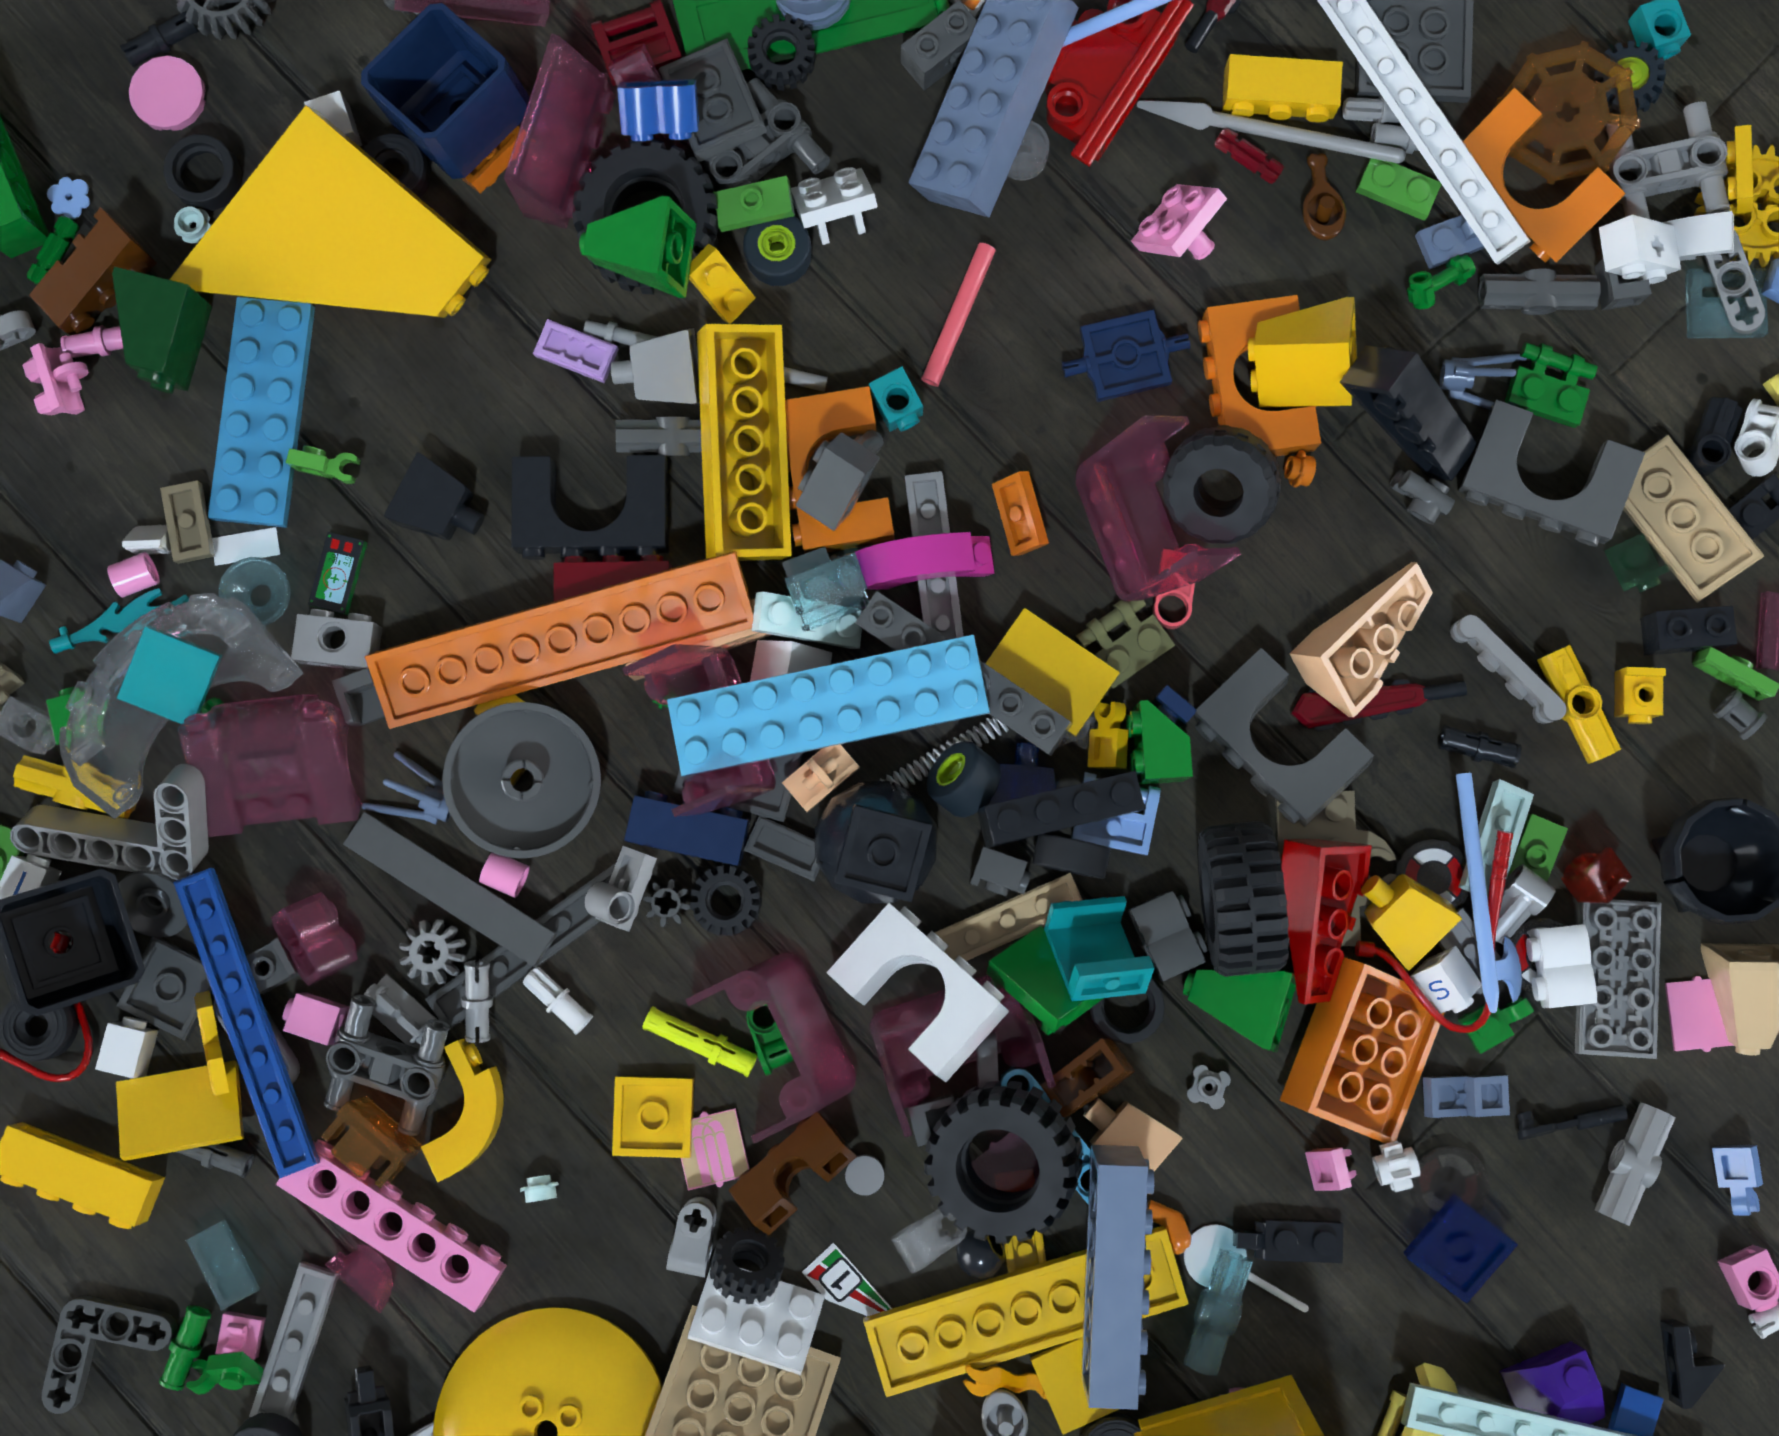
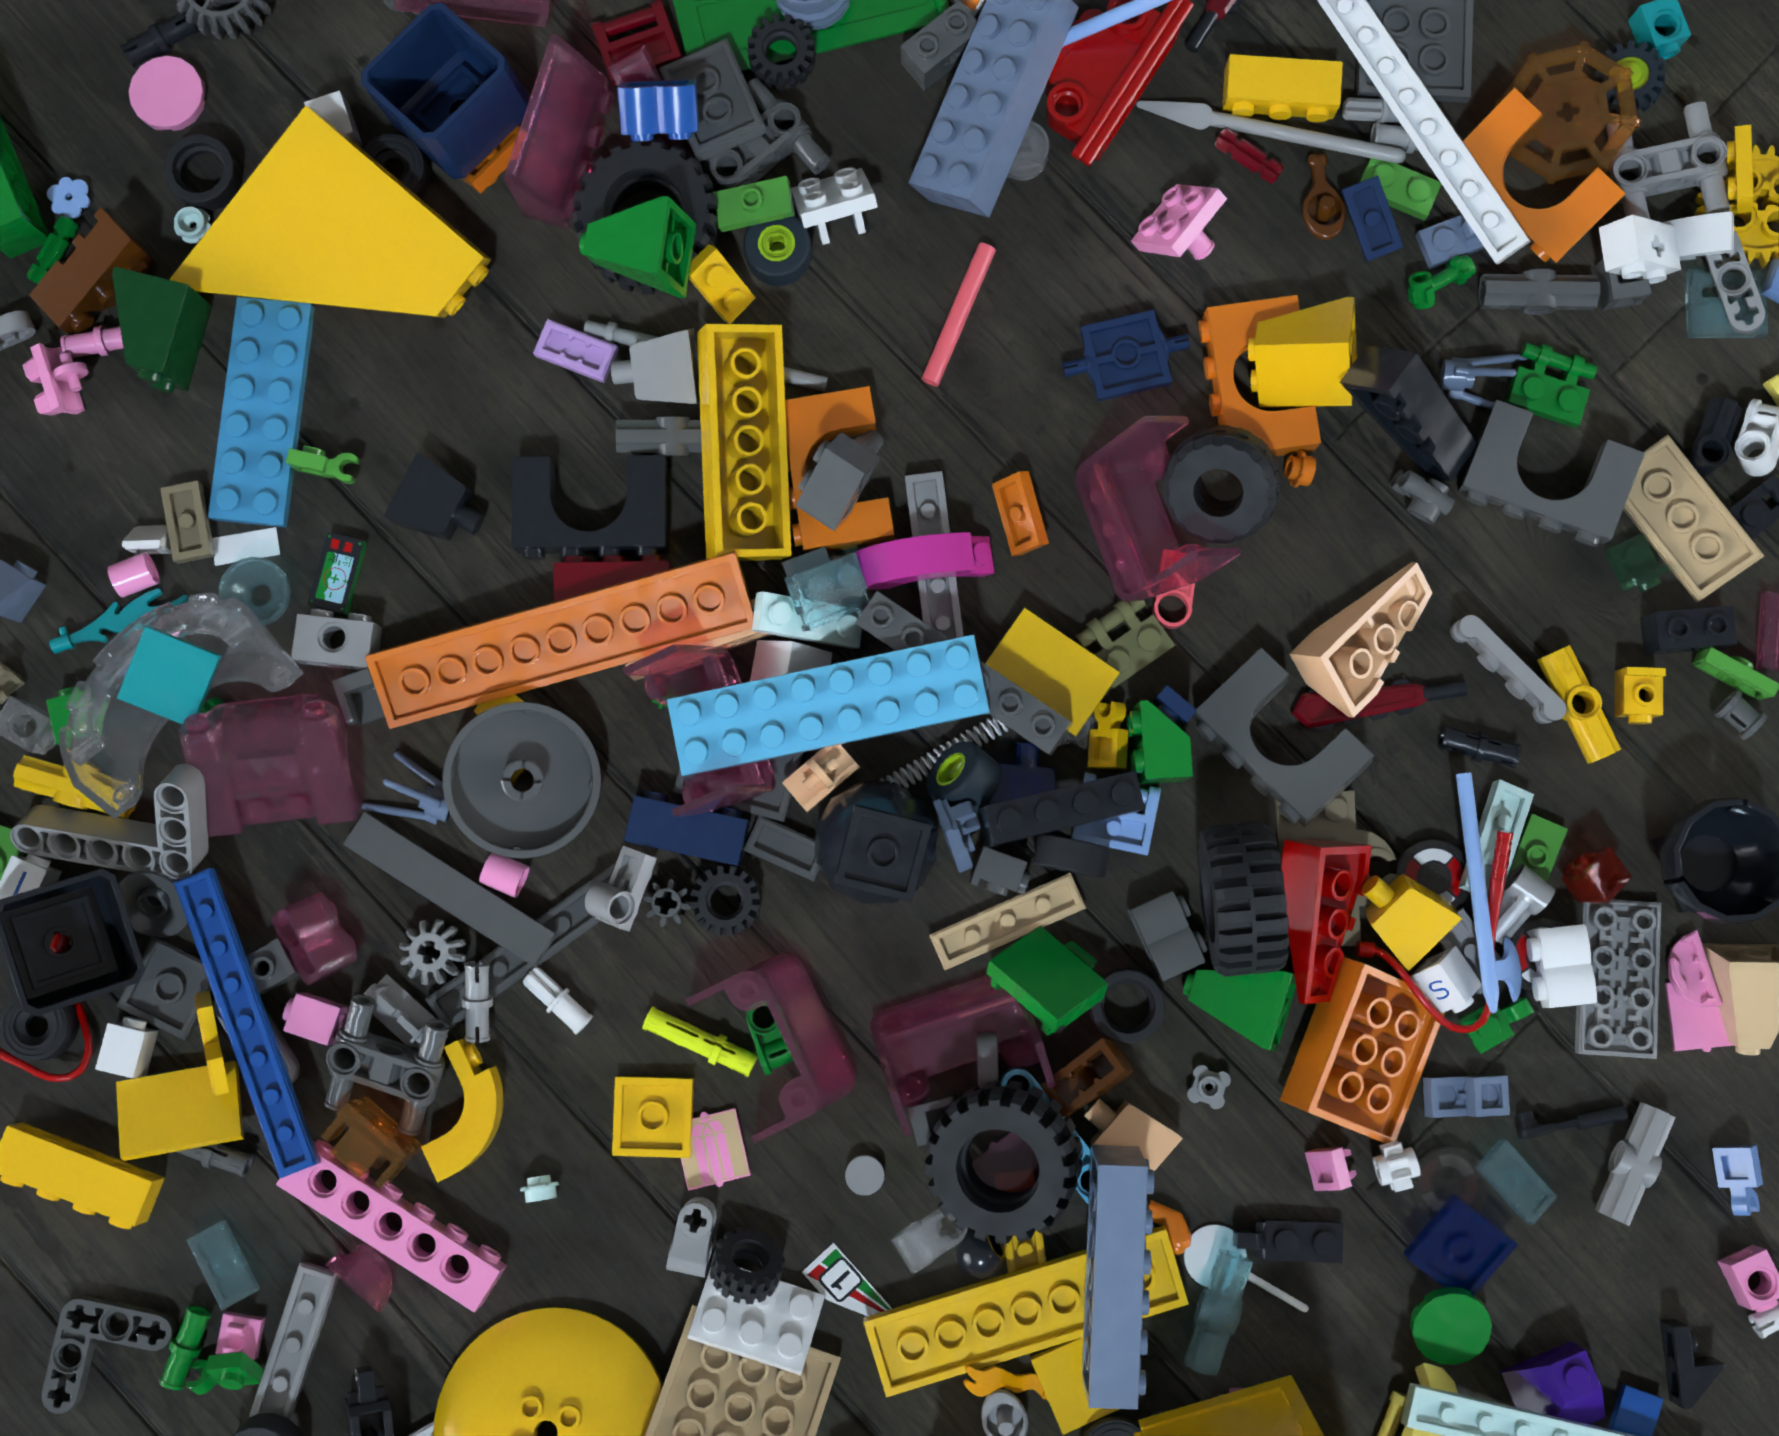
reddish brown arch [728,1111,857,1236] -> none
white arch [826,903,1009,1082] -> none
teal brick [868,367,923,432] -> none
teal panel [1044,896,1155,1002] -> none
none -> sand blue plate [933,799,980,873]
none -> dark blue plate [1340,176,1404,262]
none -> green tile [1409,1287,1492,1365]
none -> clear light blue plate [1475,1139,1557,1225]
none -> bright pink tile [1666,930,1723,1007]

